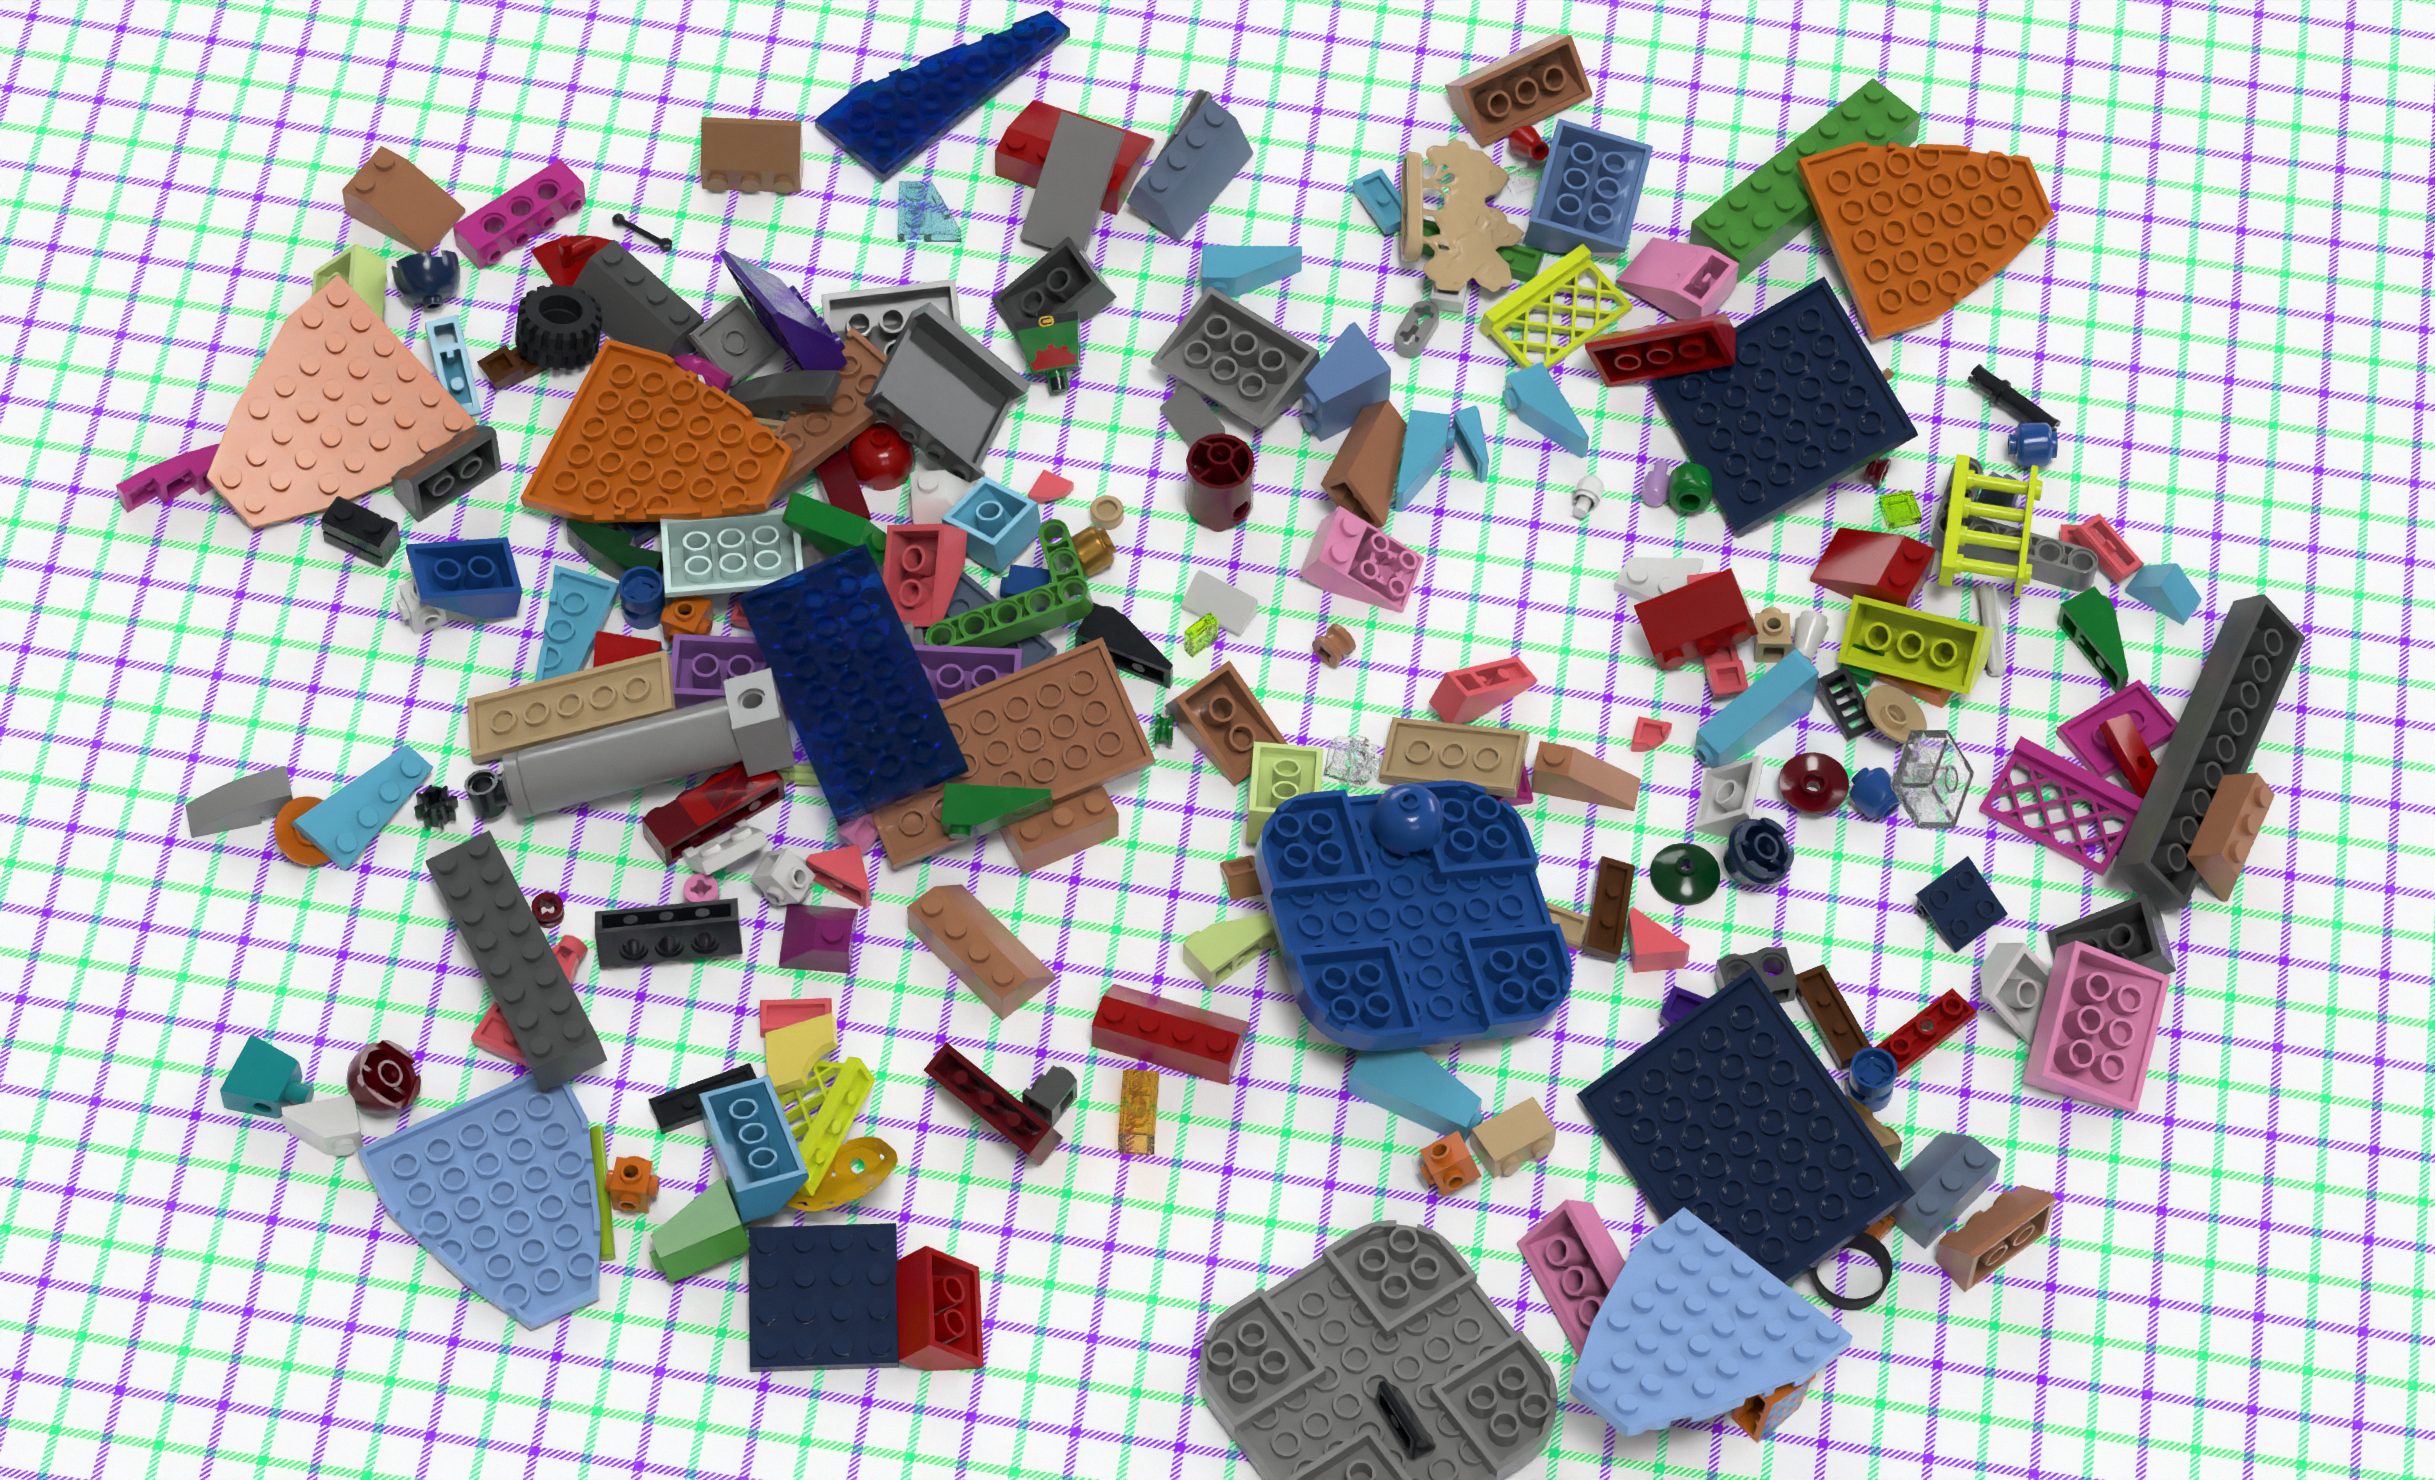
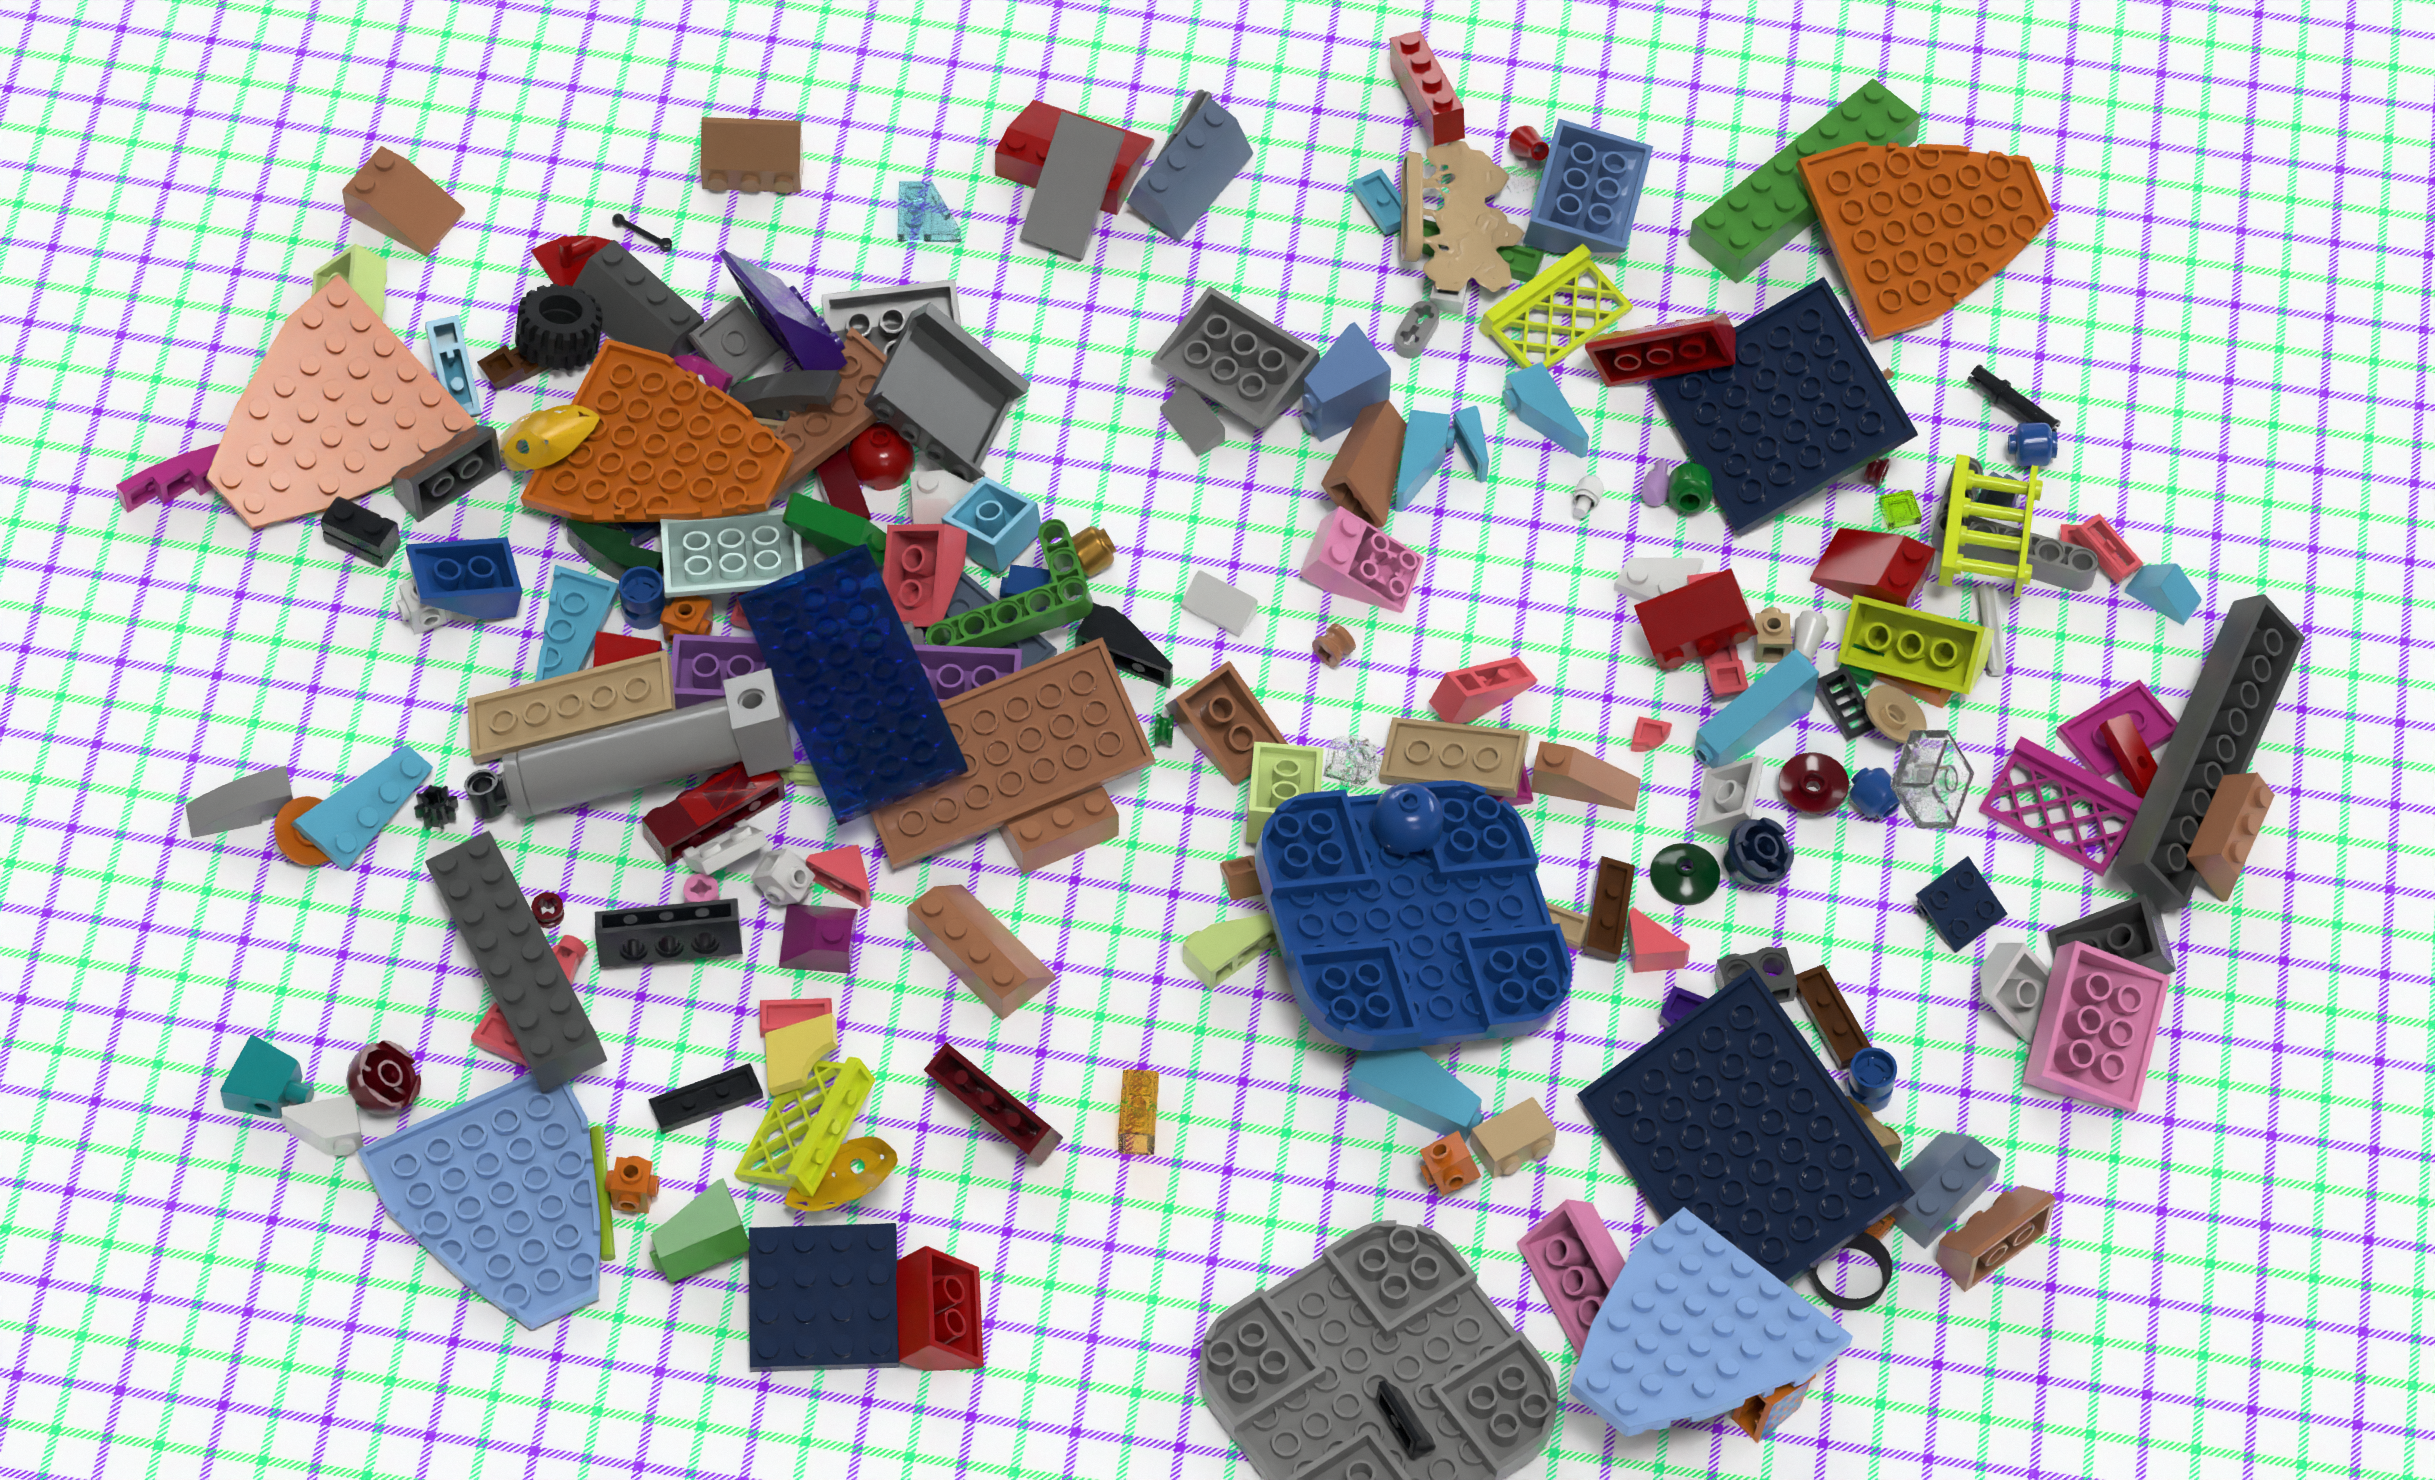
dark blue cylinder [391,250,461,309] -> none
dark pink brick [453,159,586,270] -> none
dark azure slope [699,1075,809,1223] -> none
clear blue wing [814,10,1070,183] -> none
bright pink tile [835,805,879,856] -> none
green slope [941,783,1054,840] -> none
dark grey slope [991,236,1117,339] -> none
torso [1014,310,1081,393] -> none
dark grey brick [1022,1065,1077,1128] -> none
coral tile [1028,470,1074,504] -> none
tan tile [1090,495,1124,530] -> none
red slope [1091,984,1251,1086] -> none
clear neon green tile [1184,613,1219,658] -> none
dark red cylinder [1185,433,1255,532] -> none
medium azure slope [1202,245,1302,298] -> none
nougat slope [1445,34,1593,147] -> none
bright pink slope [1616,237,1739,320] -> none
red tile [1875,988,1977,1078] -> none
green slope [2057,586,2129,693] -> none
none -> yellow piece [498,405,600,472]
none -> brick [1389,30,1465,146]

